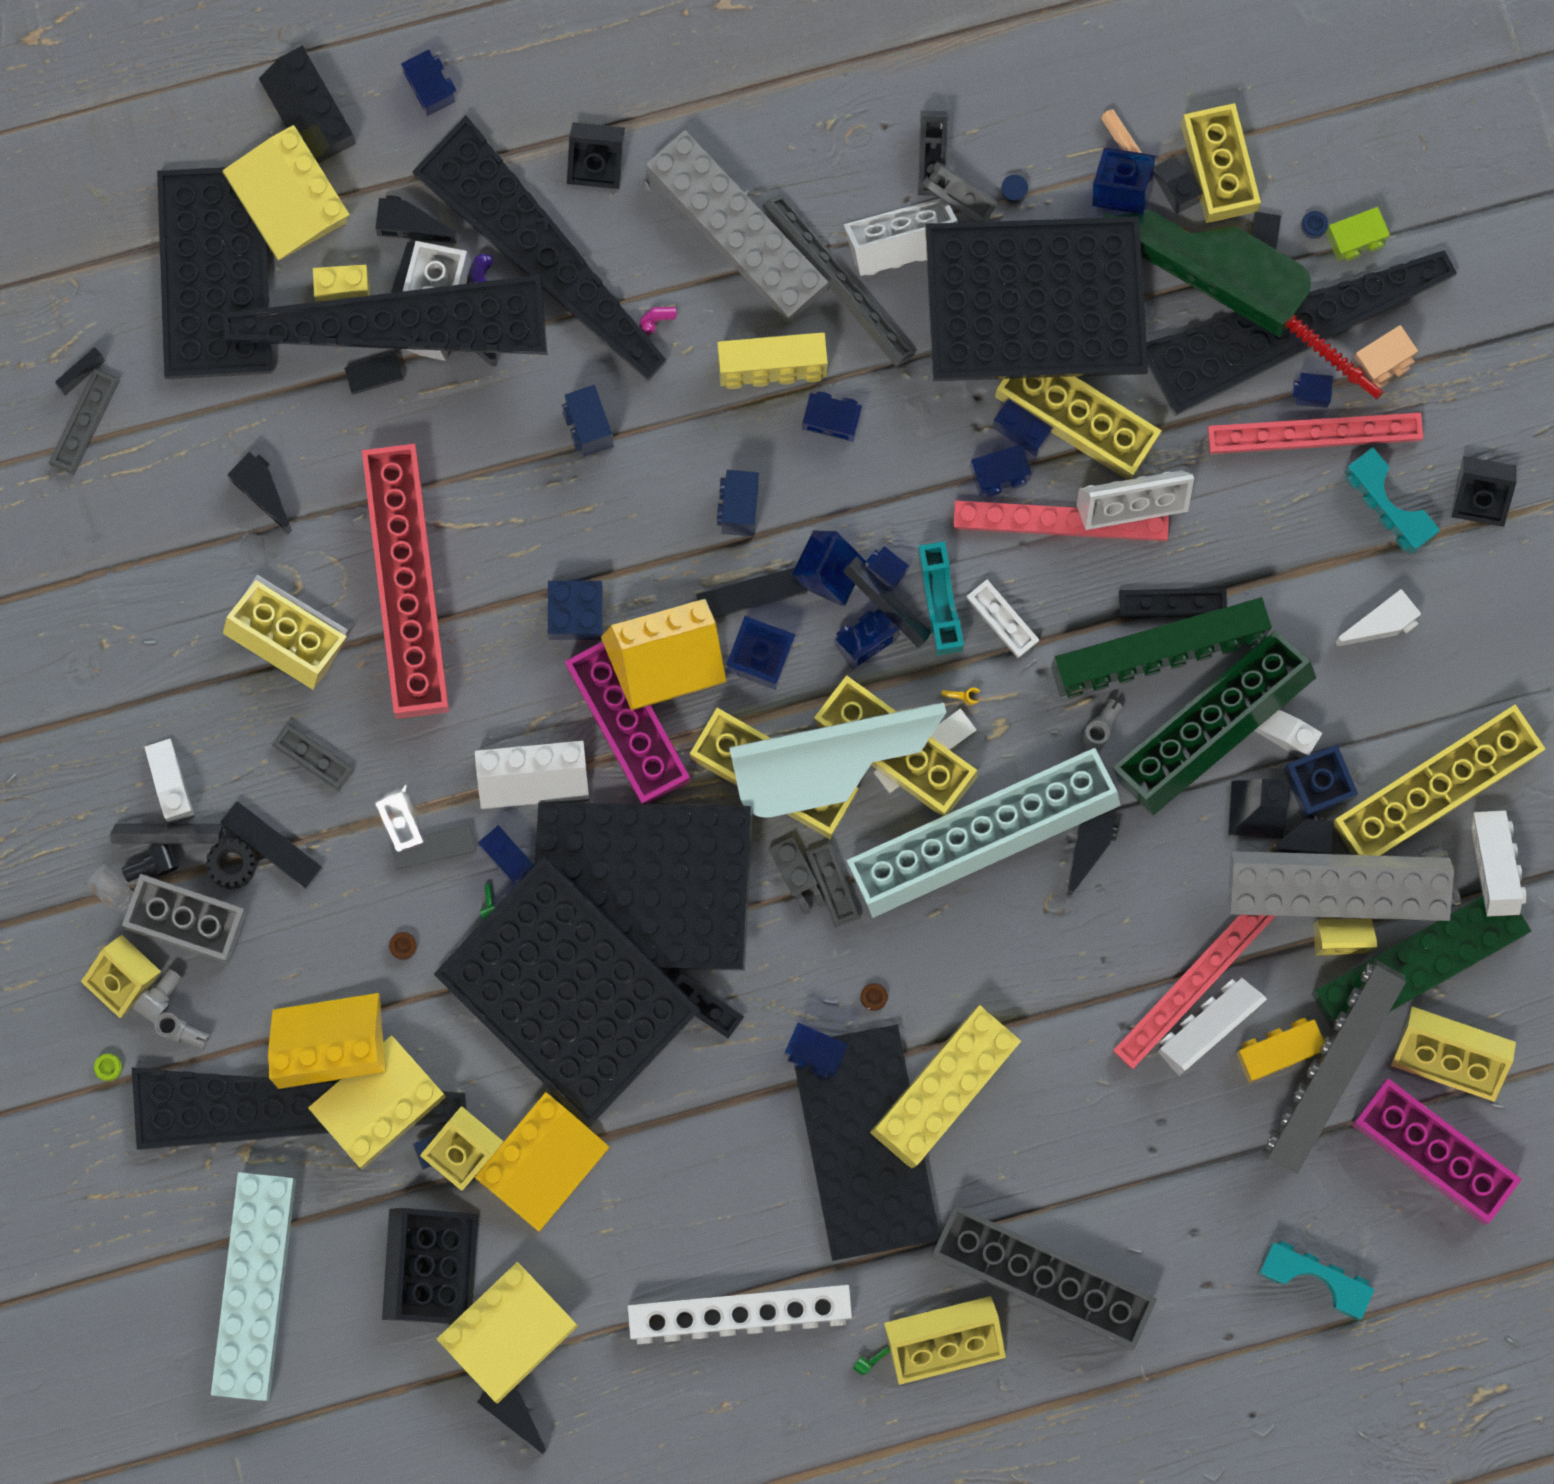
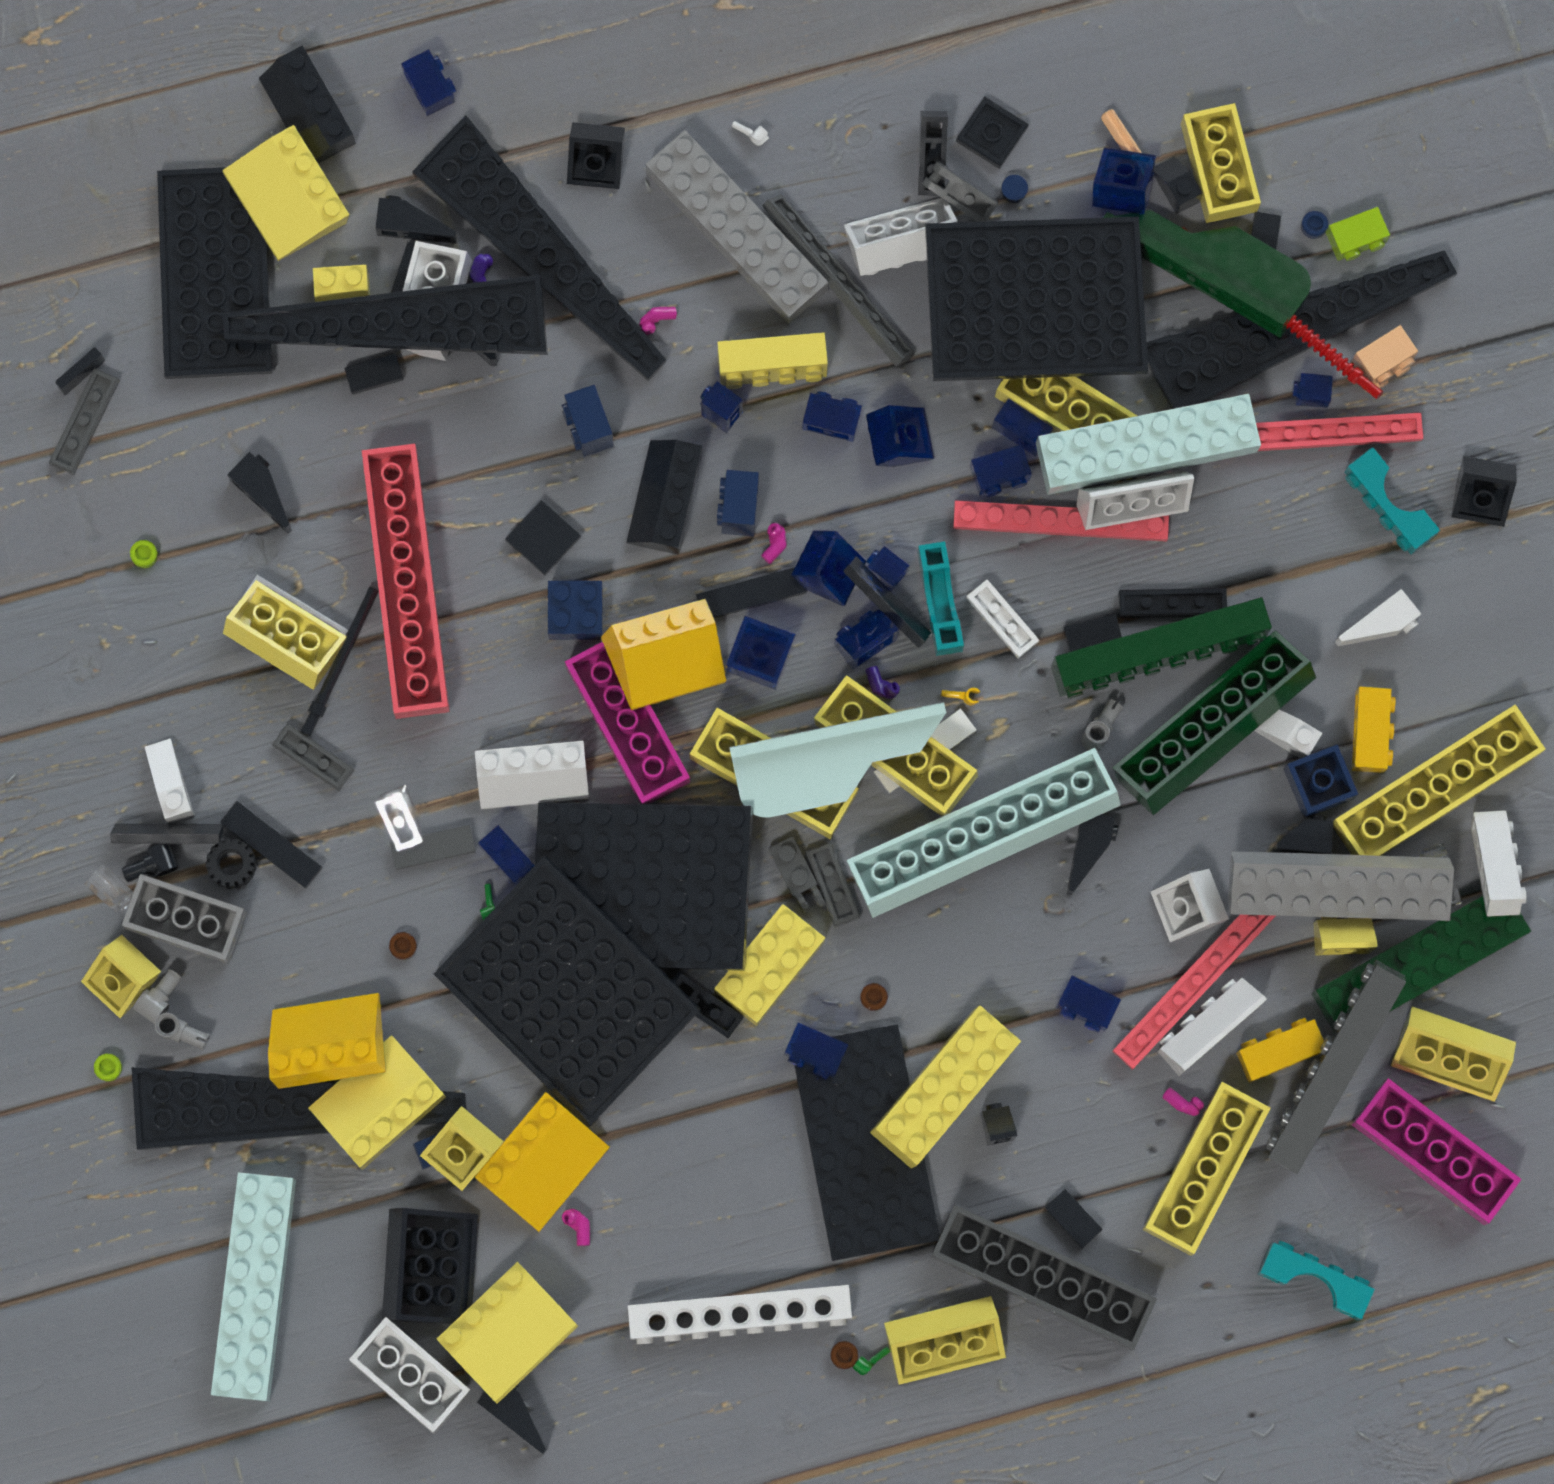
black slope [1228,779,1289,839] -> none
none -> lime tile [130,540,158,568]
none -> black bar [301,587,379,736]
none -> white slope [349,1317,470,1434]
none -> black tile [505,500,581,576]
none -> dark pink arm [562,1209,590,1246]
none -> black slope [626,440,702,555]
none -> clear blue brick [700,381,743,433]
none -> light yellow brick [714,904,826,1026]
none -> white hand [732,121,769,146]
none -> dark pink arm [761,523,787,564]
none -> reddish brown tile [830,1341,858,1369]
none -> dark purple arm [865,666,900,699]
none -> clear blue slope [866,405,935,467]
none -> black tile [956,97,1029,169]
none -> black slope [980,1102,1018,1146]
none -> light aqua brick [1036,394,1261,495]
none -> black tile [1045,1189,1103,1249]
none -> clear blue brick [1056,975,1121,1033]
none -> black tile [1063,614,1122,652]
none -> light yellow brick [1142,1082,1271,1256]
none -> white slope [1151,869,1229,942]
none -> dark pink arm [1162,1088,1204,1116]
none -> yellow brick [1351,687,1396,773]

